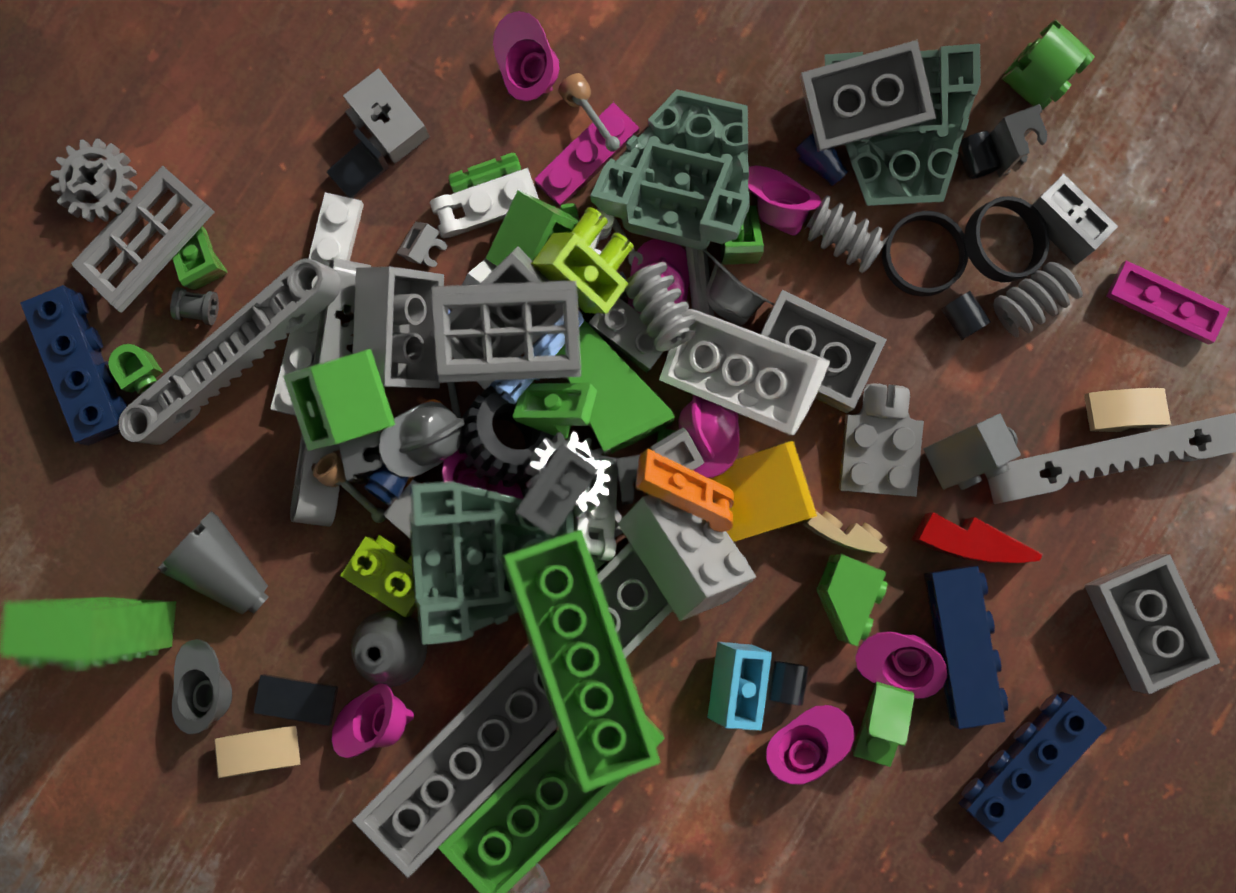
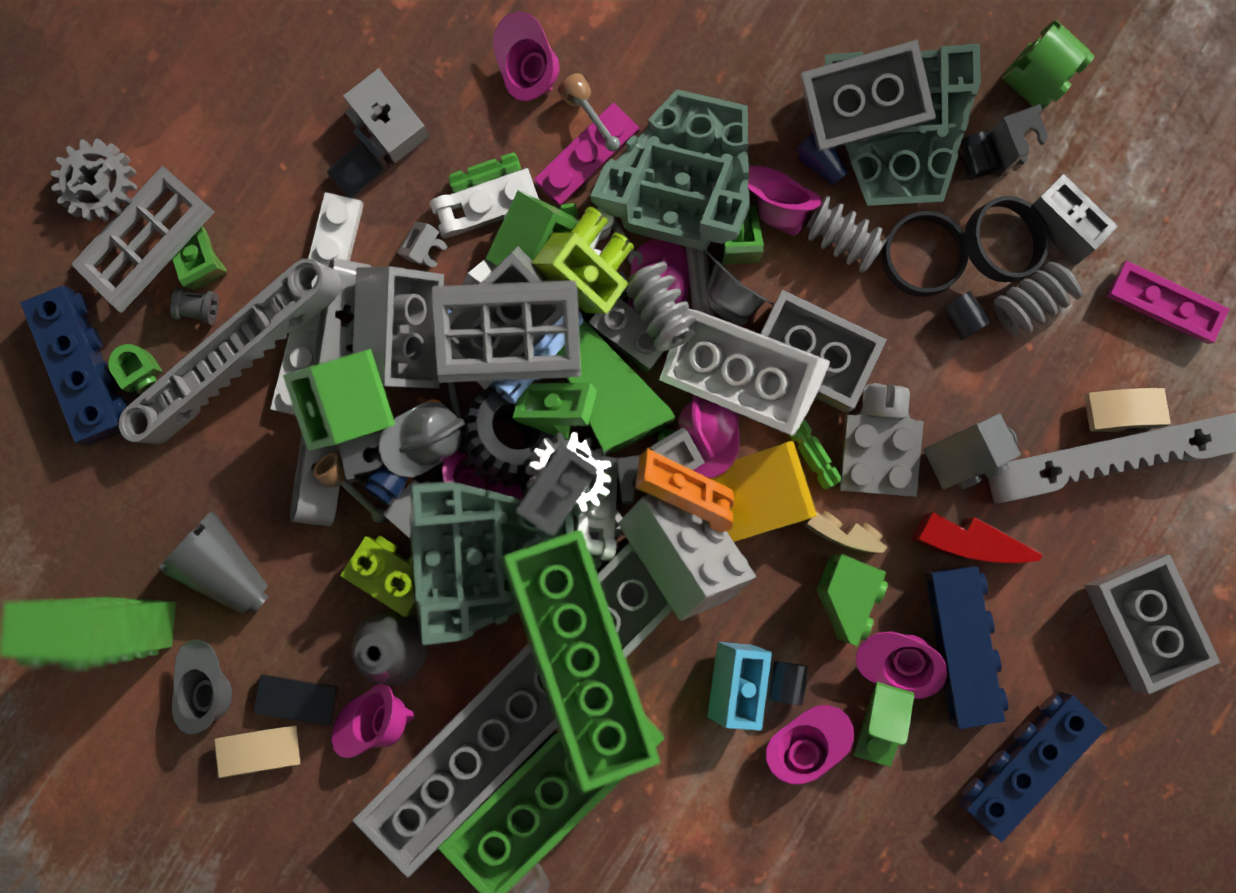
none -> bright green axle [789,419,841,489]

